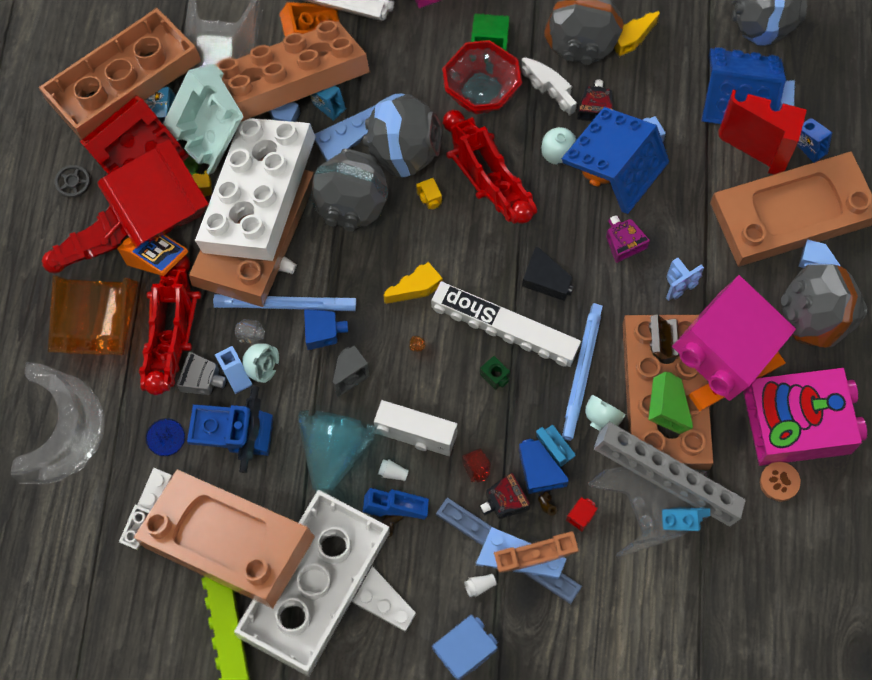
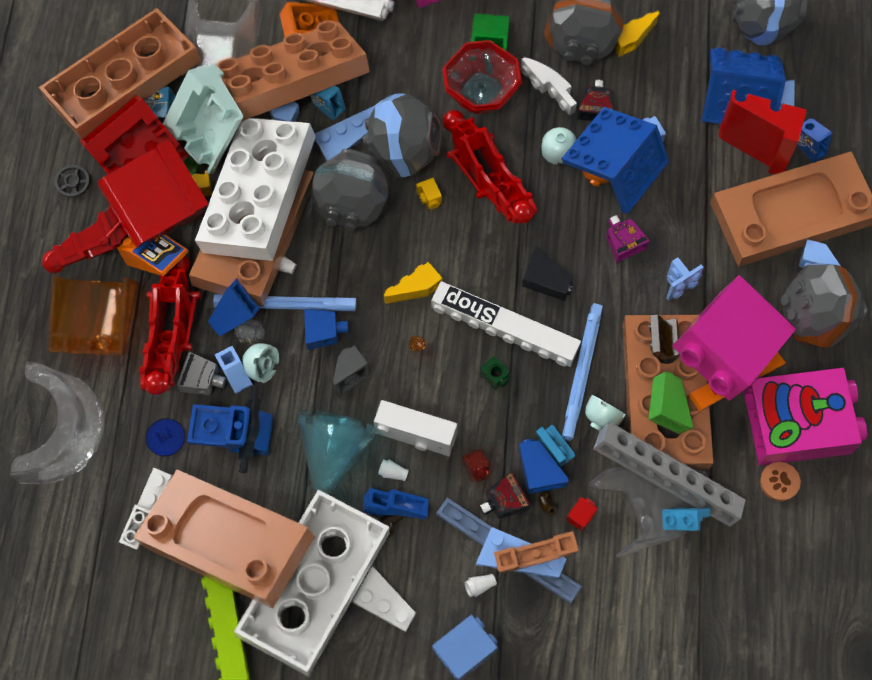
none -> blue slope [208,278,260,336]

